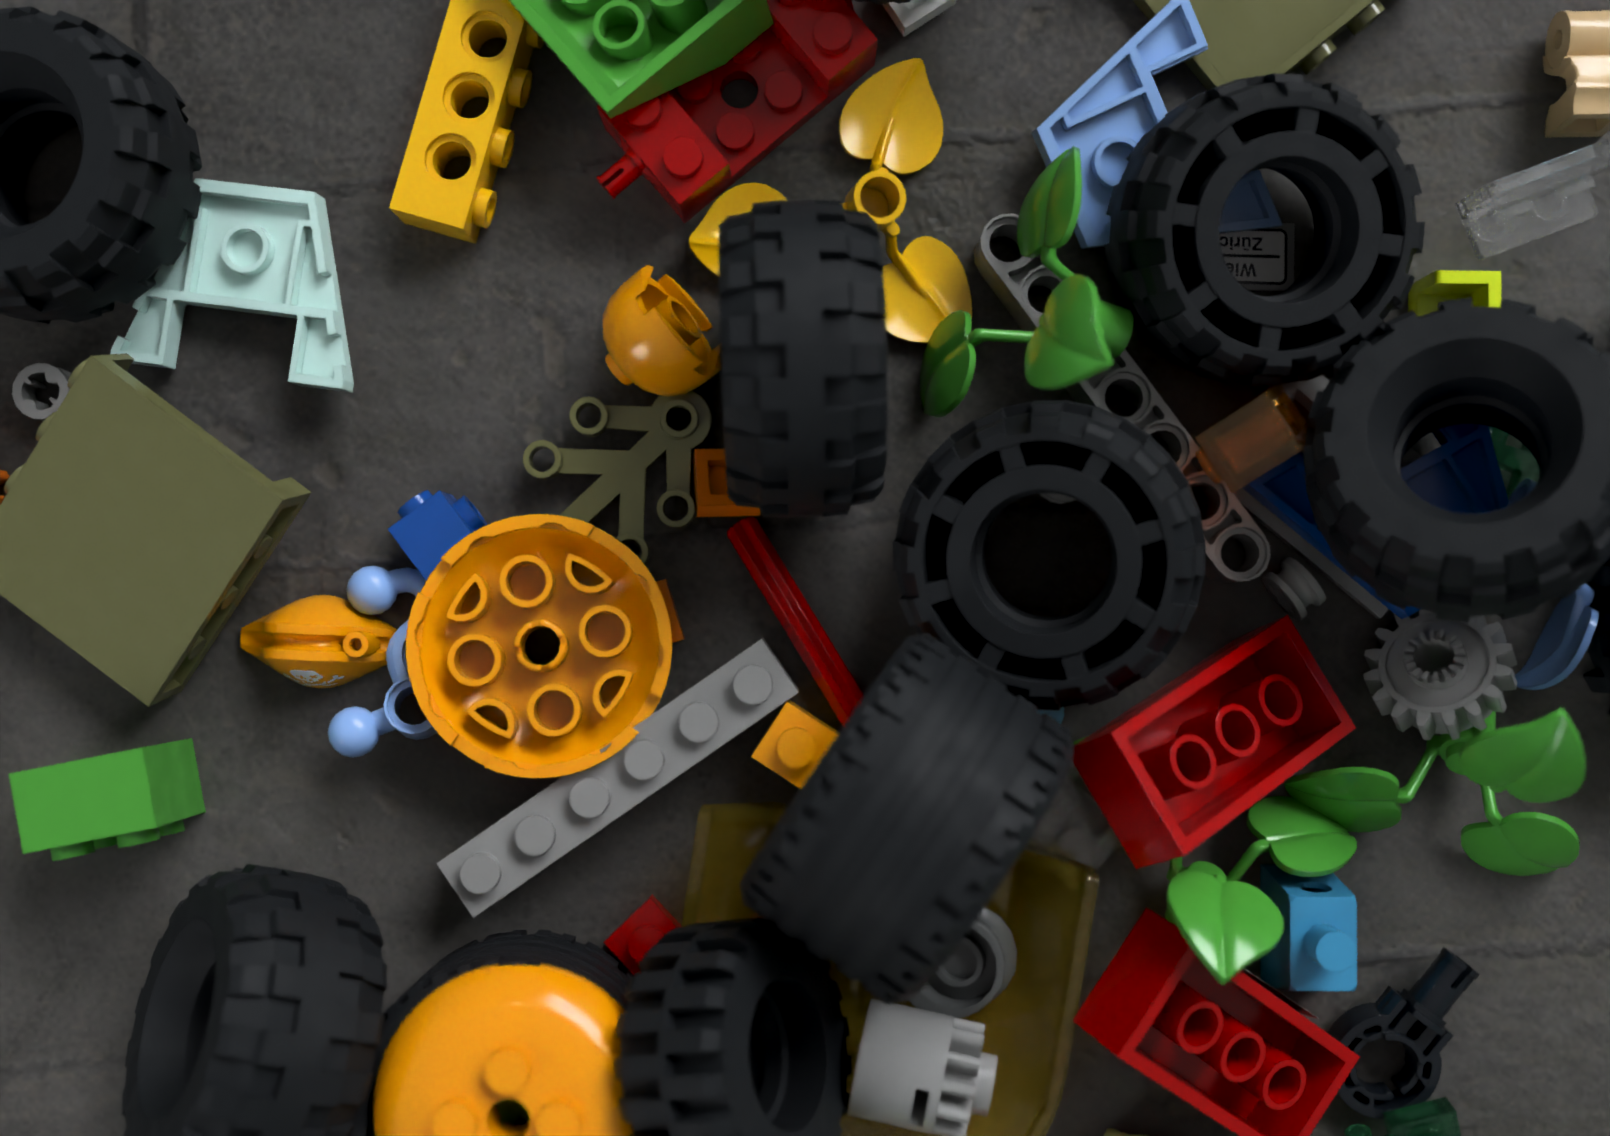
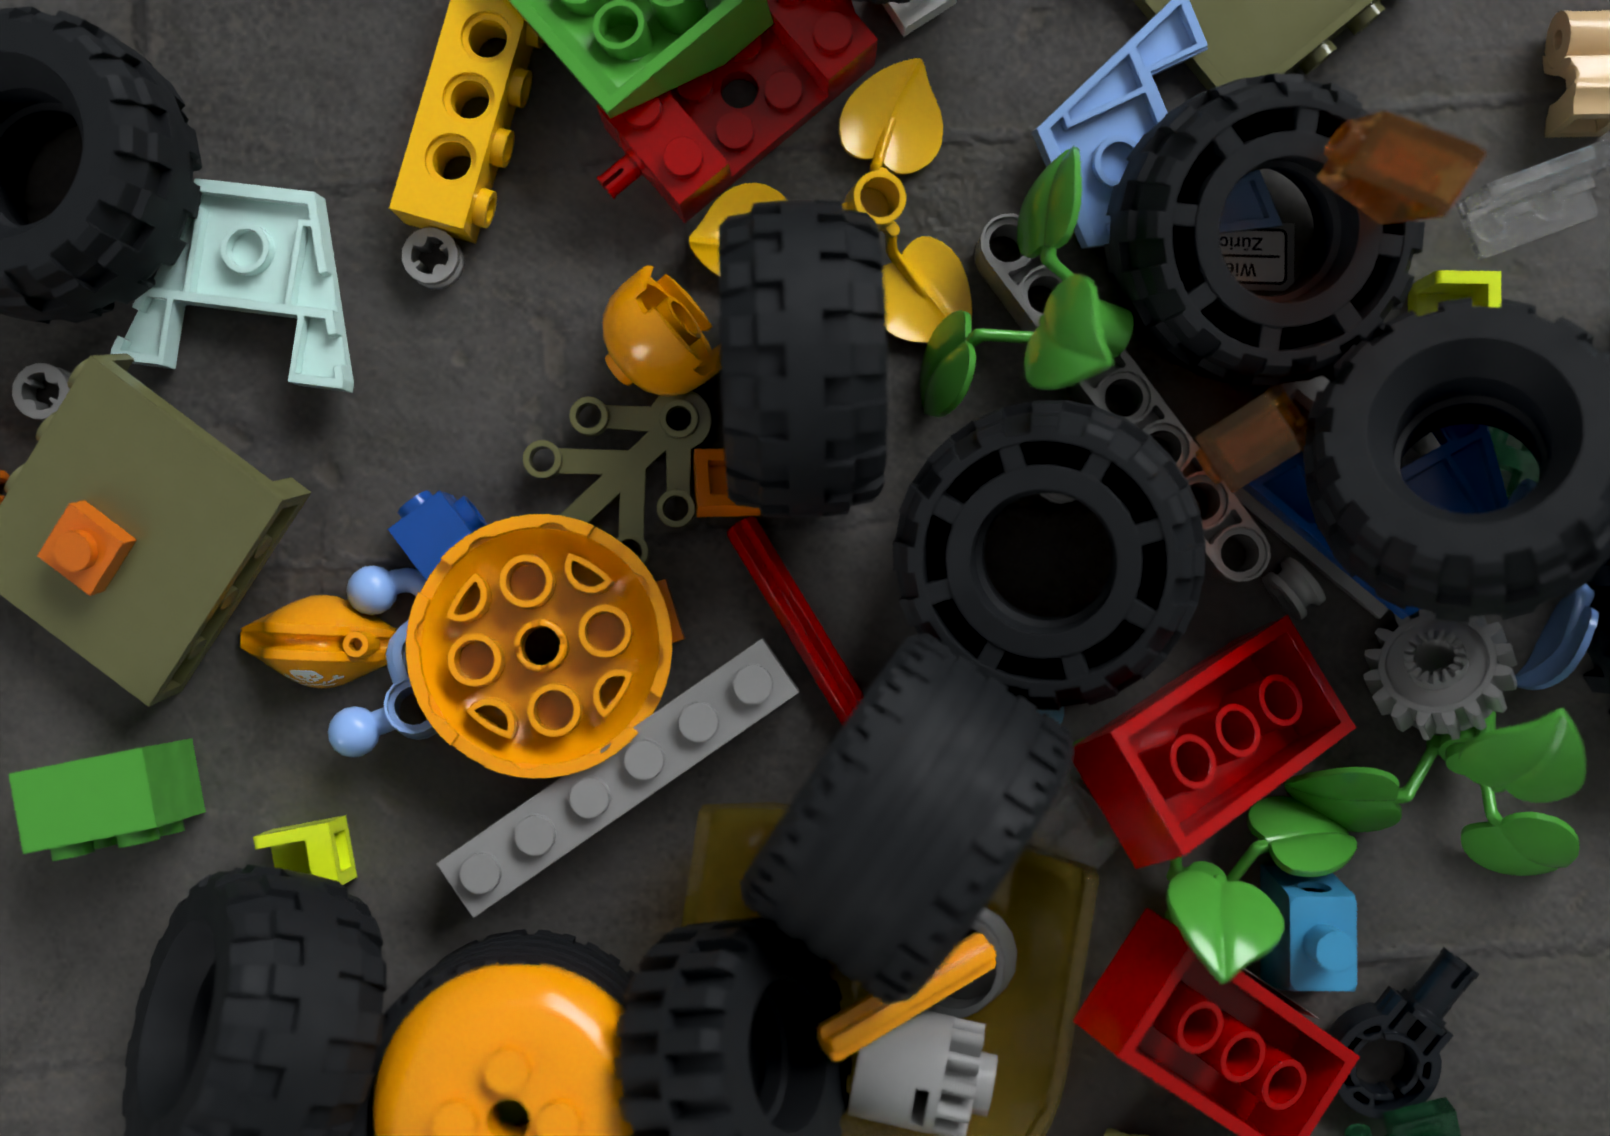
red plate [603,894,683,975] -> none
light orange brick [751,699,839,789] -> none
none -> orange plate [37,500,137,596]
none -> neon yellow panel [253,815,357,885]
none -> light grey bush [402,227,464,289]
none -> light orange axle [816,933,997,1062]
none -> clear orange slope [1316,111,1488,224]

